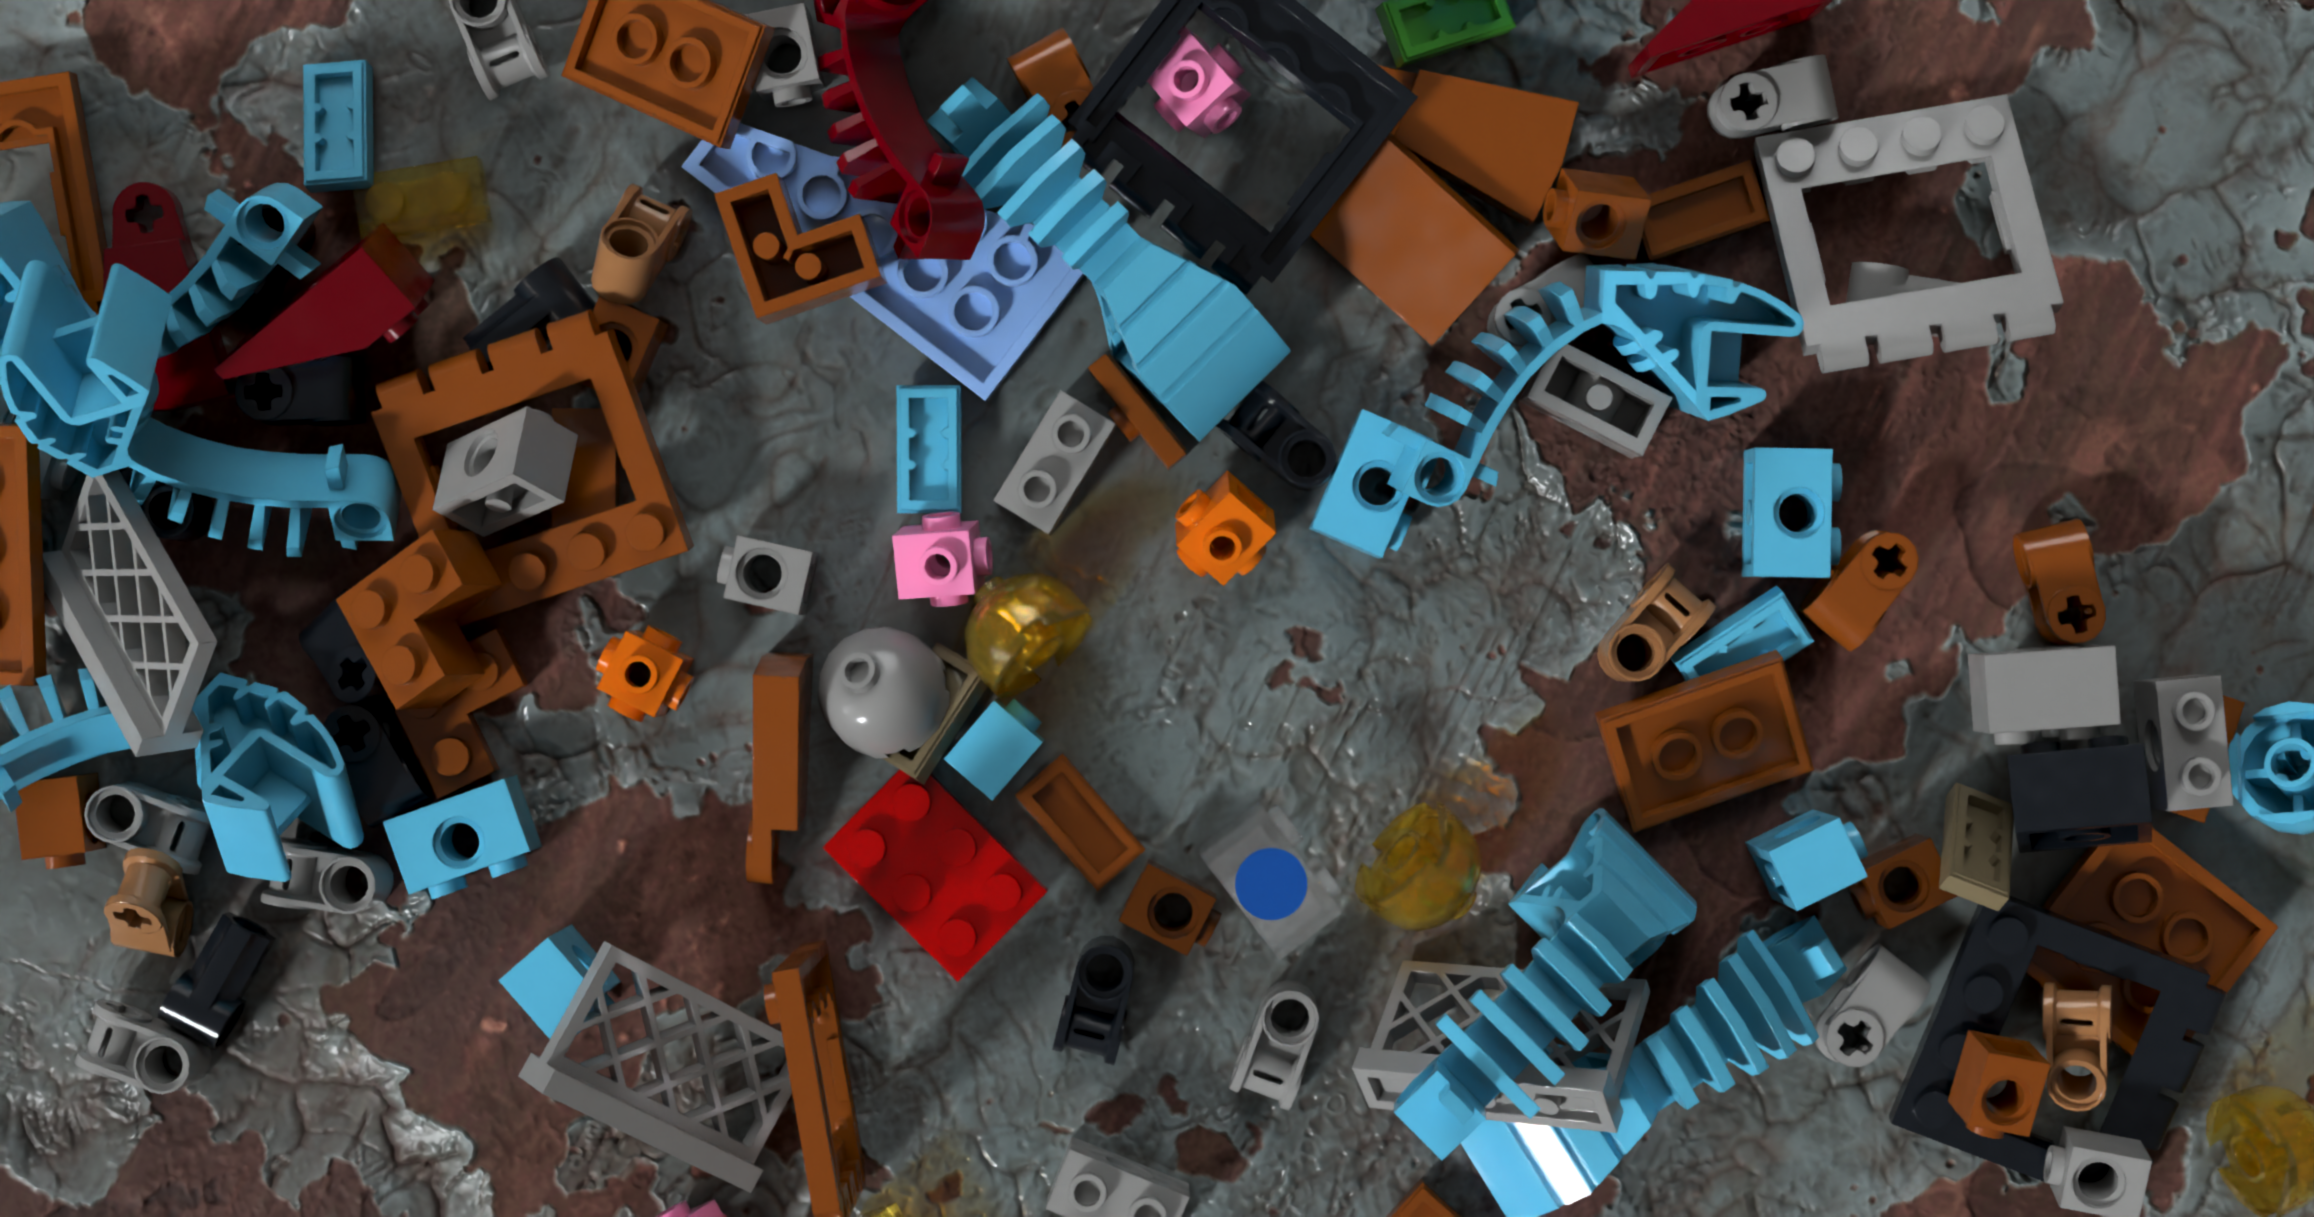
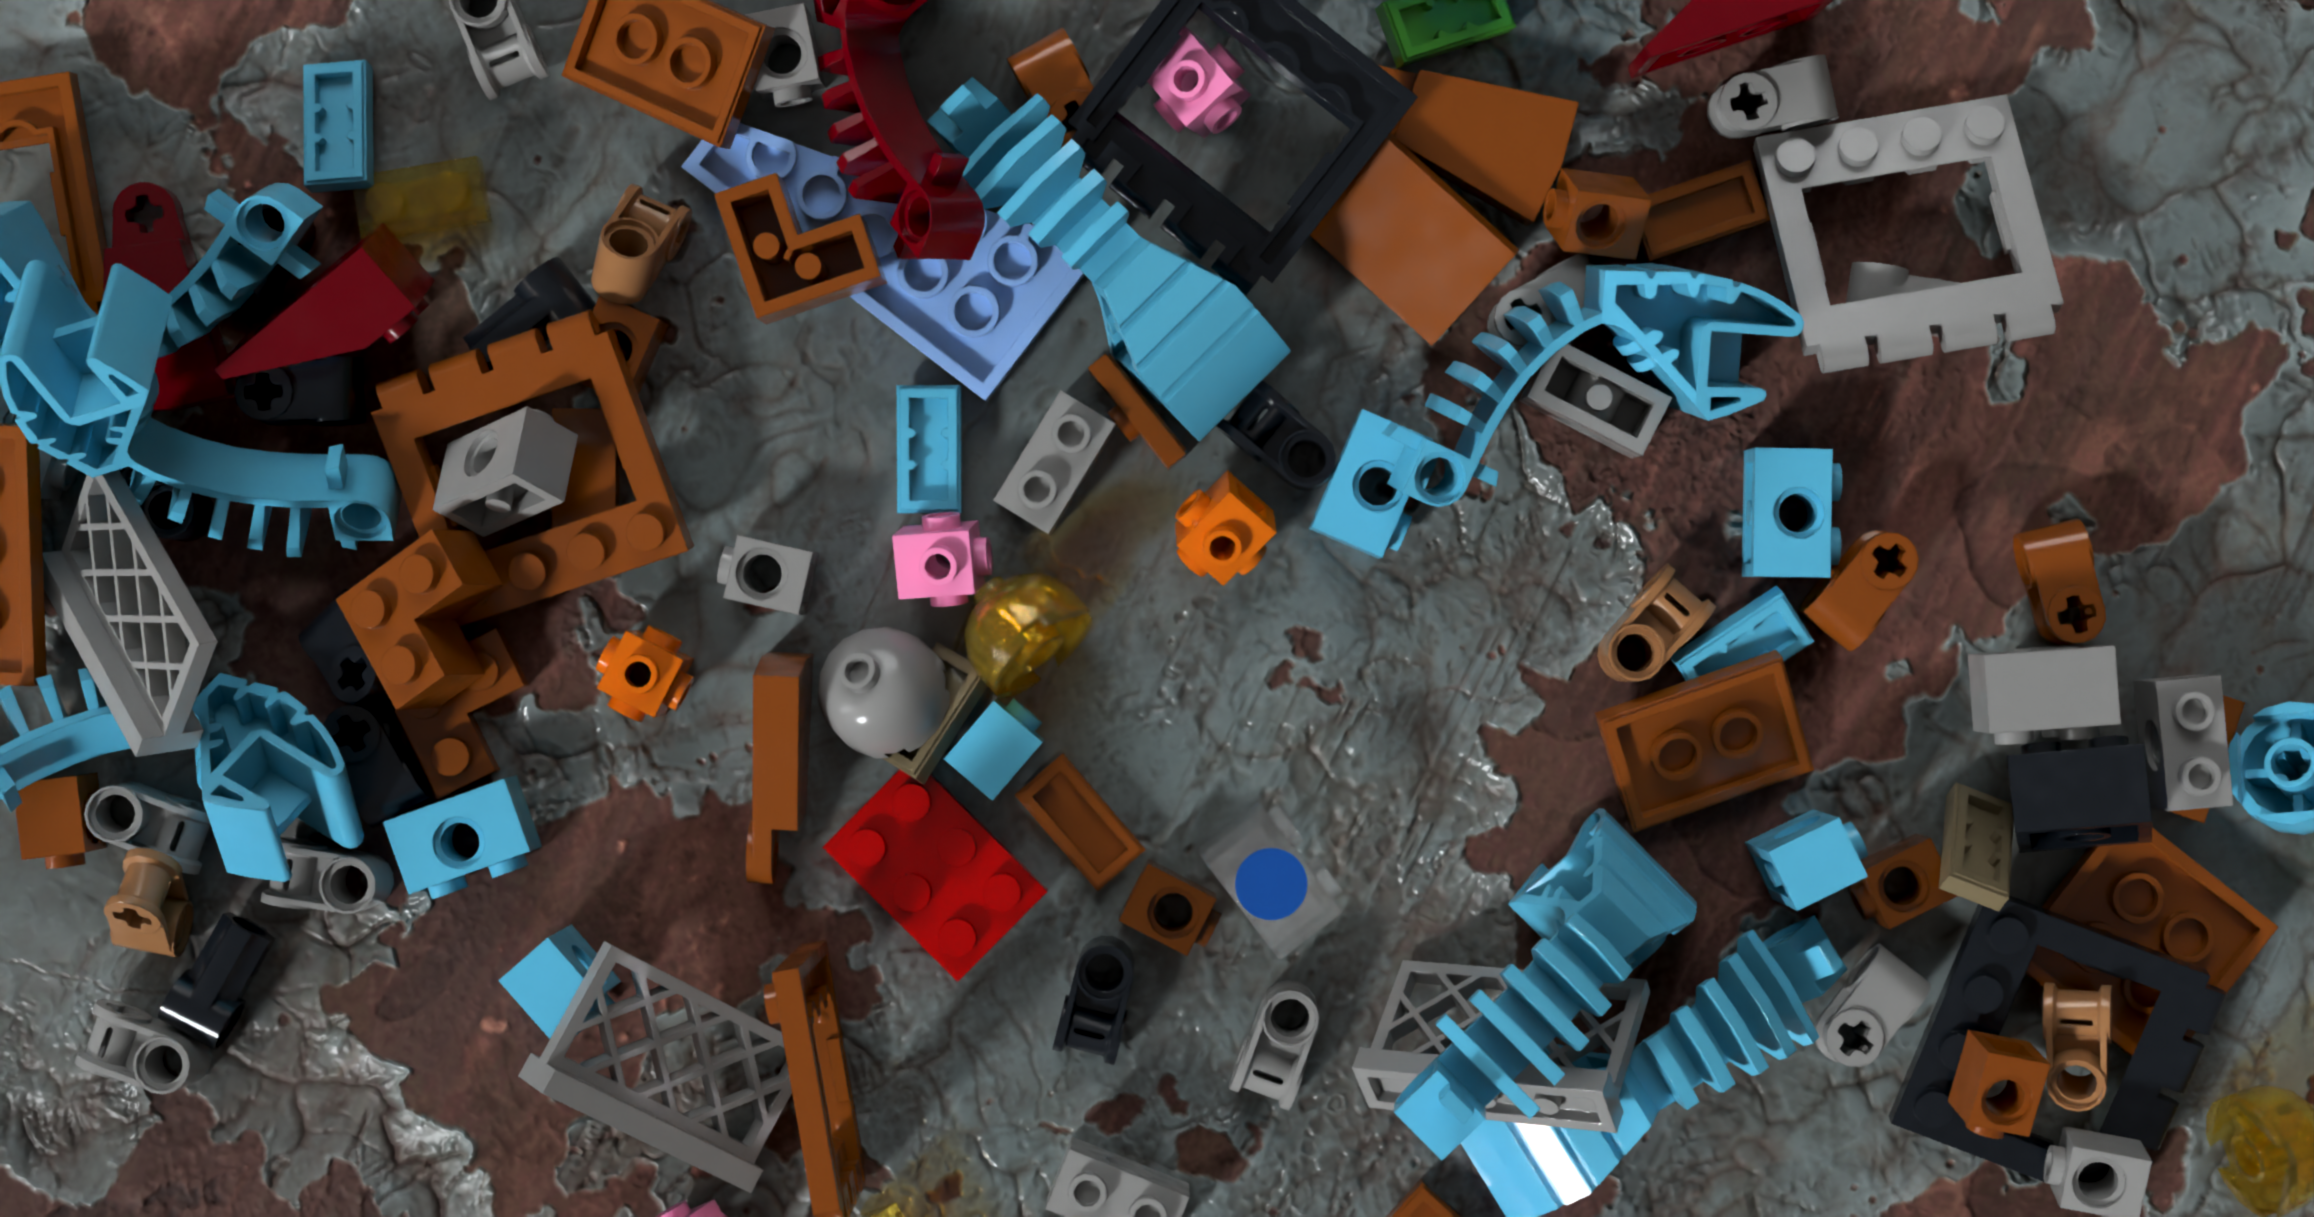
clear yellow cylinder [1355,801,1482,932] -> none

